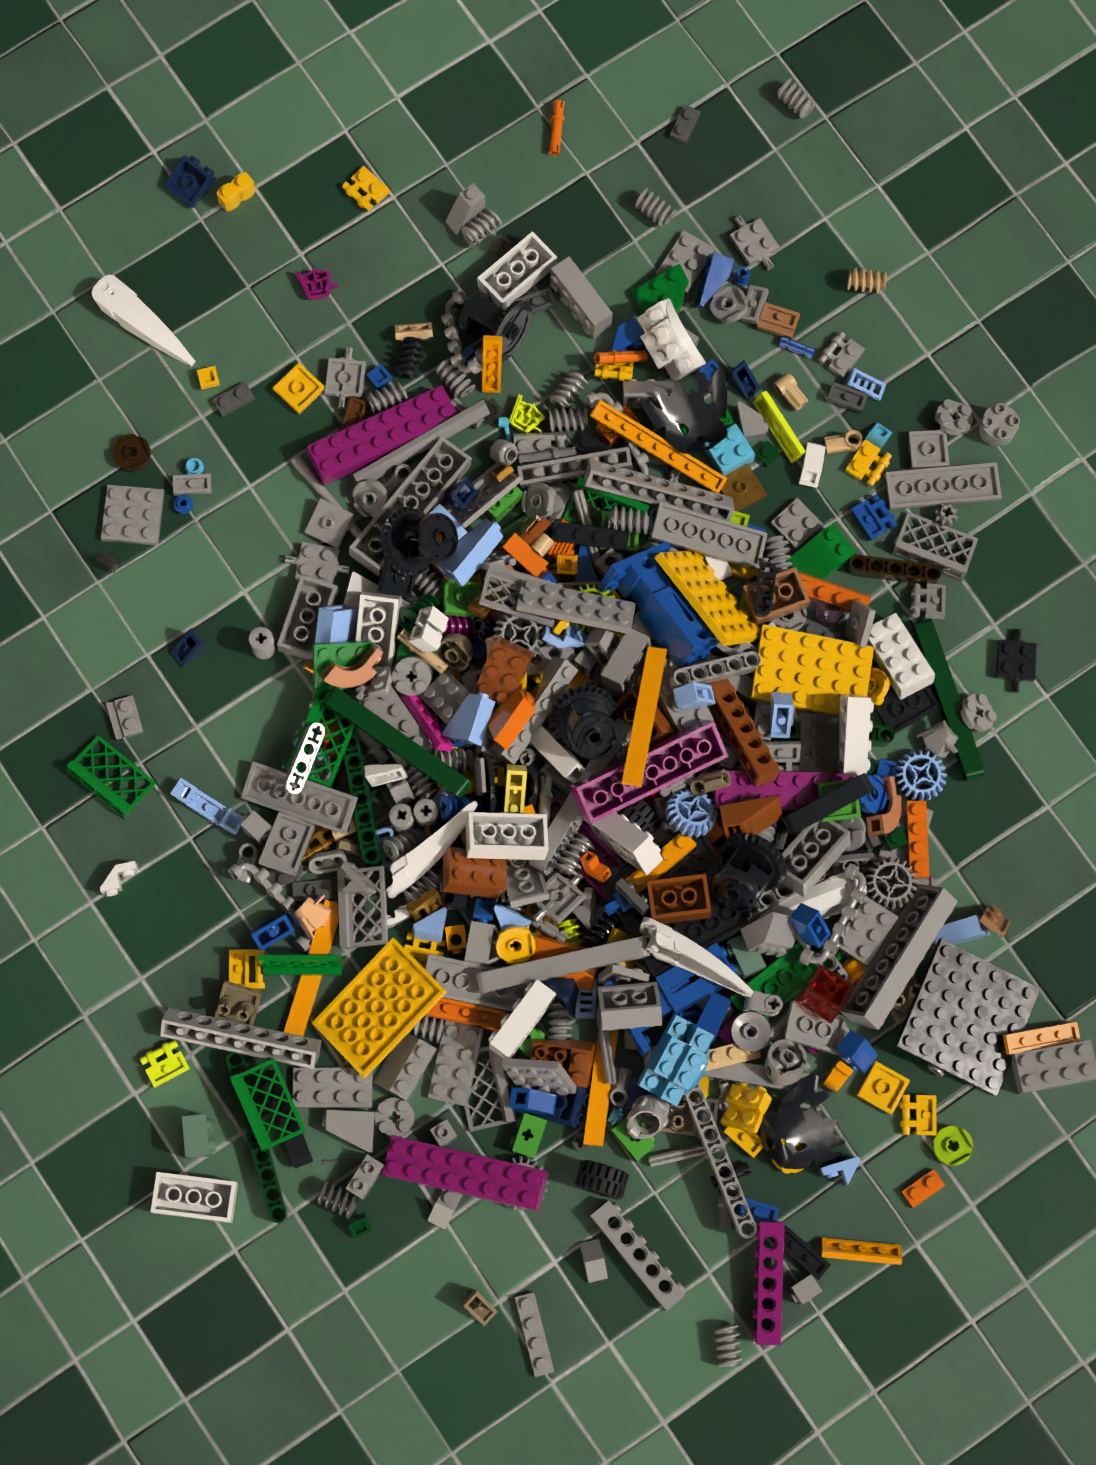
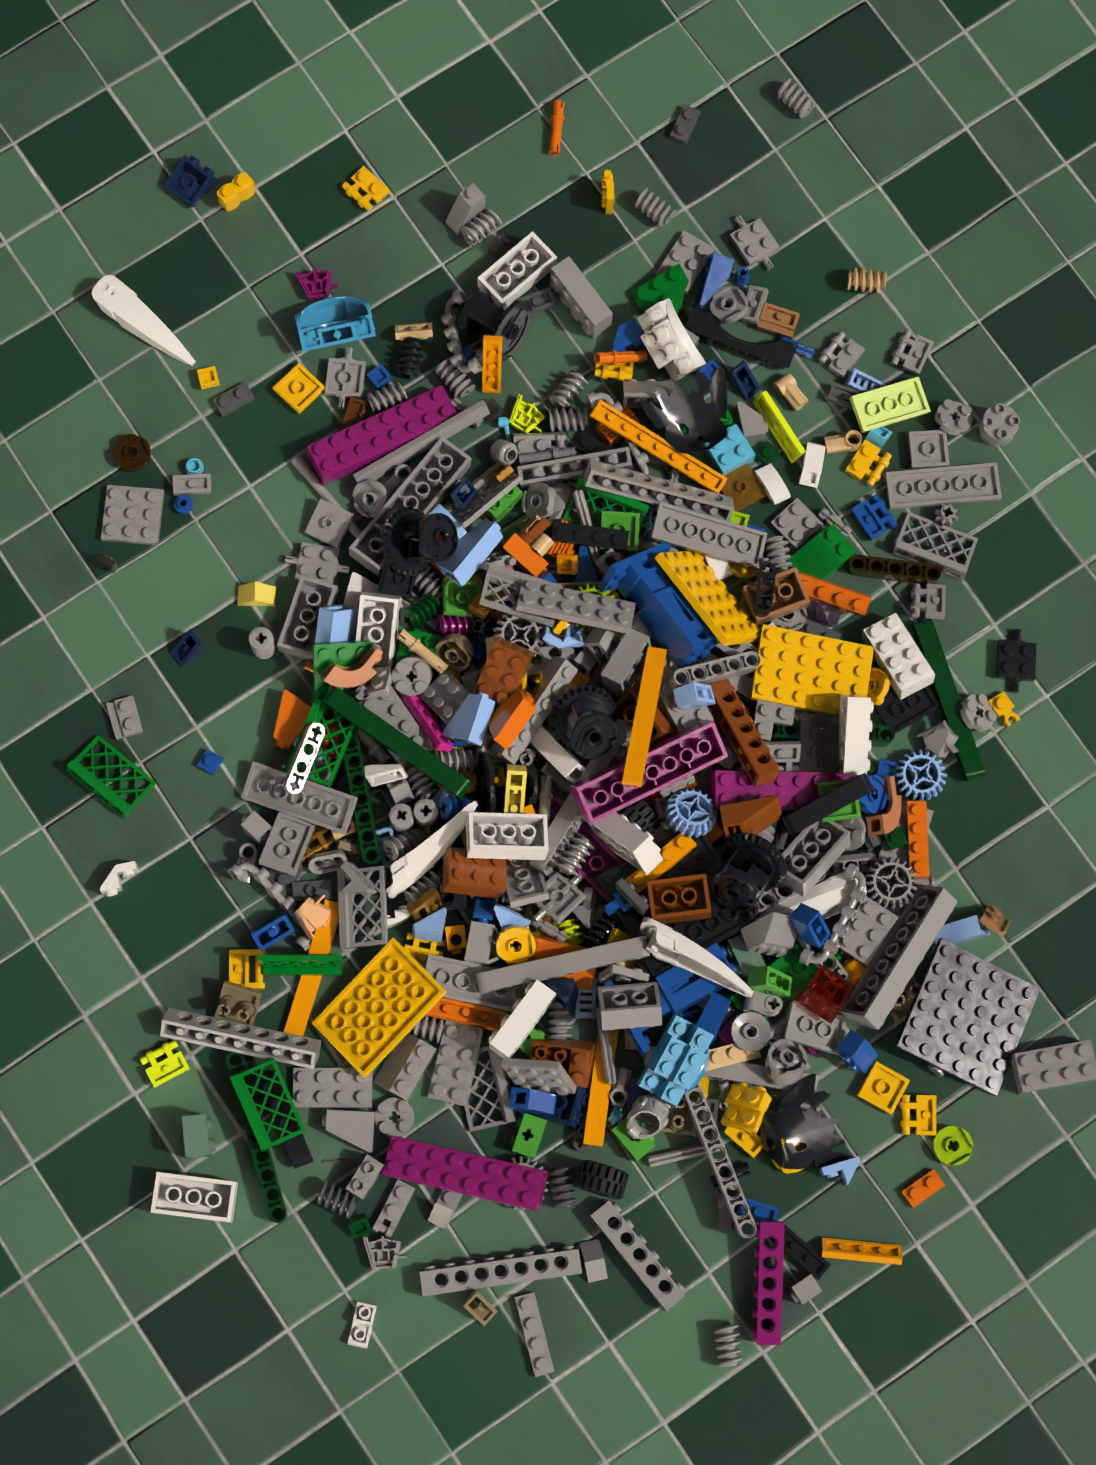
light blue slope [170,778,243,835] -> none
white piece [409,606,449,653] -> none
light grey brick [430,1119,458,1147] -> none
light grey piece [473,758,486,796] -> none
orange piece [580,850,611,883] -> none
light grey piece [608,505,649,535] -> none
dark tan piece [690,769,731,796] -> none
light blue slope [770,692,794,738] -> none
light orange leg [823,1060,854,1094] -> none
light grey plate [844,599,876,647] -> none
light orange plate [1003,1022,1080,1054] -> none
none -> blue plate [197,749,224,776]
none -> light yellow slope [237,581,276,606]
none -> orange slope [273,689,311,751]
none -> dark azure piece [294,296,376,352]
none -> white slope [348,1302,377,1349]
none -> light grey piece [363,1236,406,1269]
none -> light grey plate [372,1180,415,1239]
none -> light grey brick [420,1246,582,1297]
none -> dark grey piece [549,1166,578,1209]
none -> yellow plate [601,170,614,214]
none -> black arch [685,306,798,370]
none -> bright green brick [747,966,792,997]
none -> white slope [755,463,791,505]
none -> light grey axle [818,508,852,538]
none -> yellowish green plate [850,377,931,433]
none -> light grey plate [890,331,934,376]
none -> yellow plate [988,691,1020,728]

